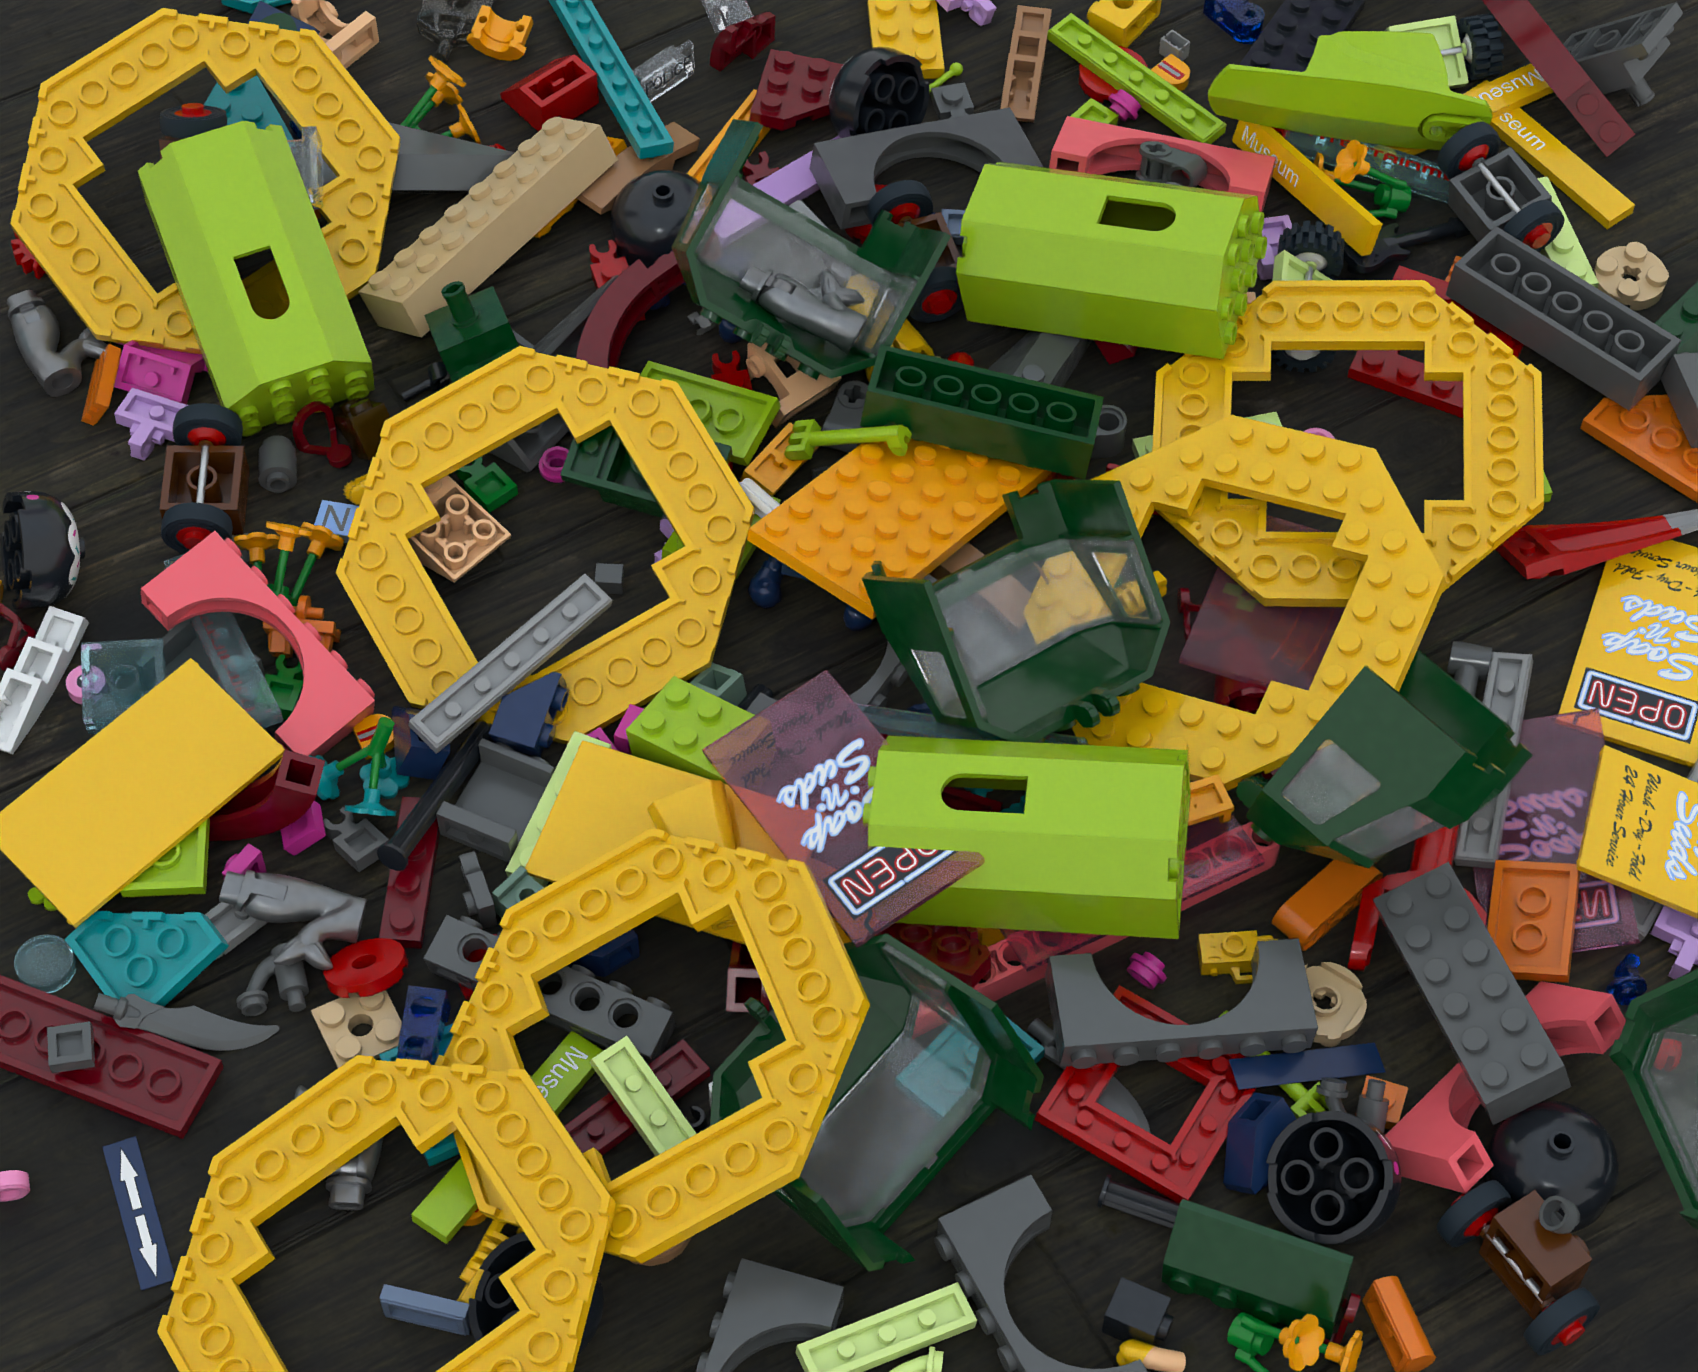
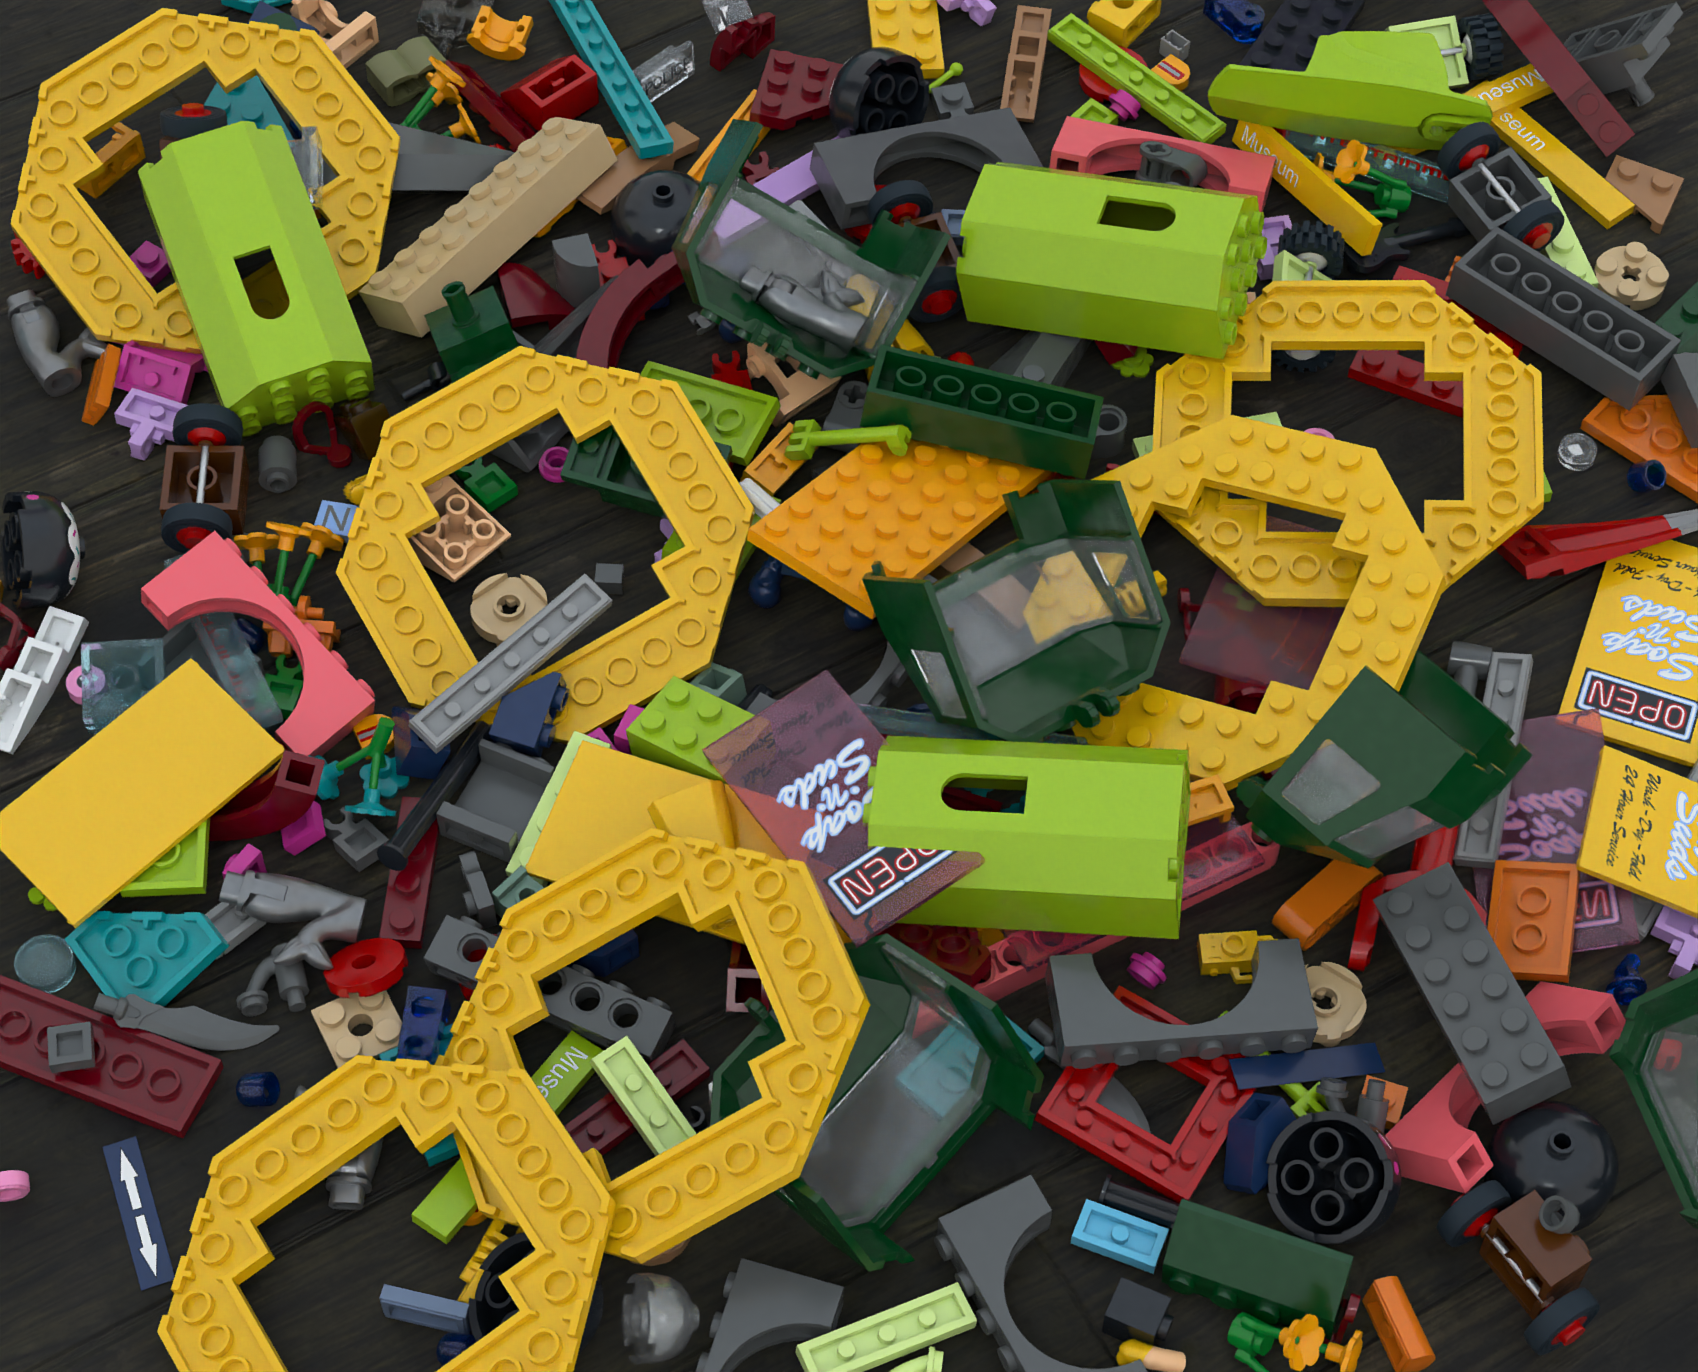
none -> light orange hinge [79,122,146,199]
none -> dark pink plate [129,240,171,288]
none -> clear blue piece [225,617,265,655]
none -> clear blue piece [236,1072,280,1107]
none -> olive brick [365,36,447,106]
none -> clear blue piece [436,1332,476,1366]
none -> dark red plate [445,60,536,152]
none -> tan plate [470,573,548,647]
none -> dark red slope [497,263,575,330]
none -> dark grey brick [552,233,600,309]
none -> clear cylinder [621,1273,699,1364]
none -> medium azure plate [1071,1199,1169,1274]
none -> lime plant [1111,347,1154,378]
none -> clear tile [1557,433,1597,471]
none -> medium nougat wing [1605,155,1684,234]
none -> clear blue piece [1627,460,1666,493]

